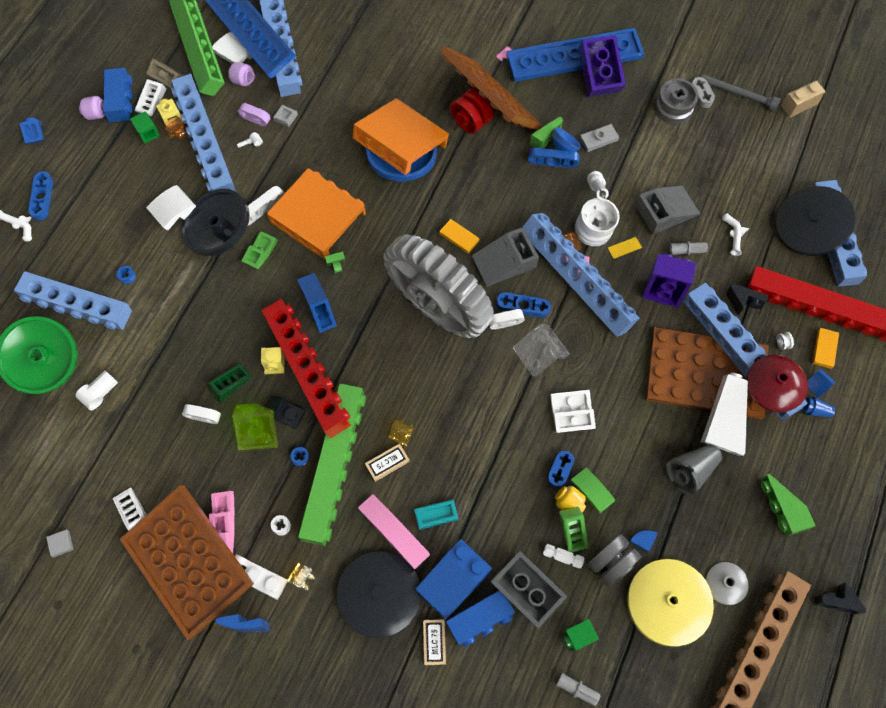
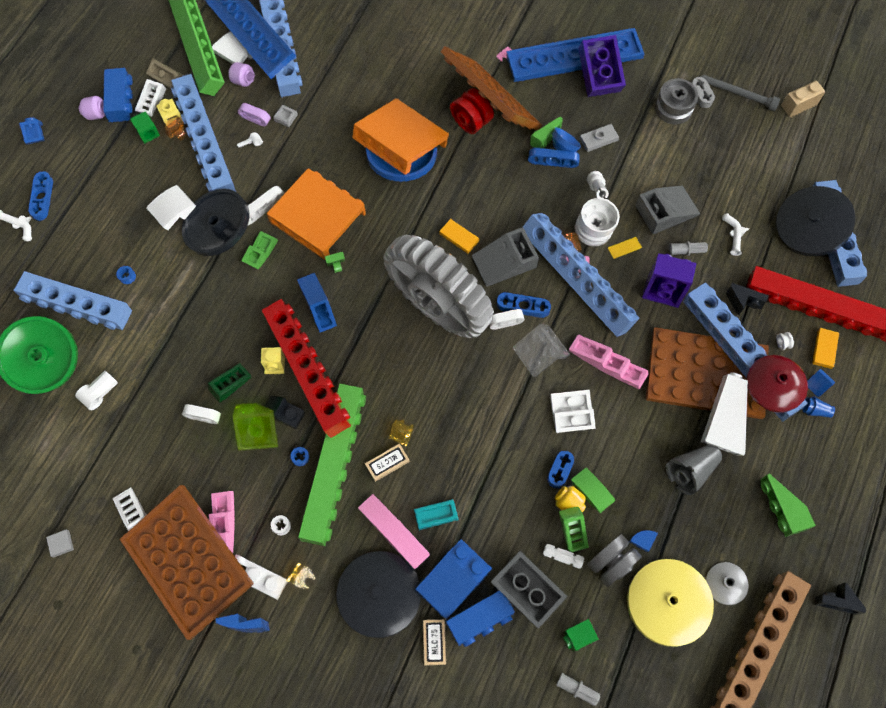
none -> bright pink slope [569,335,648,389]

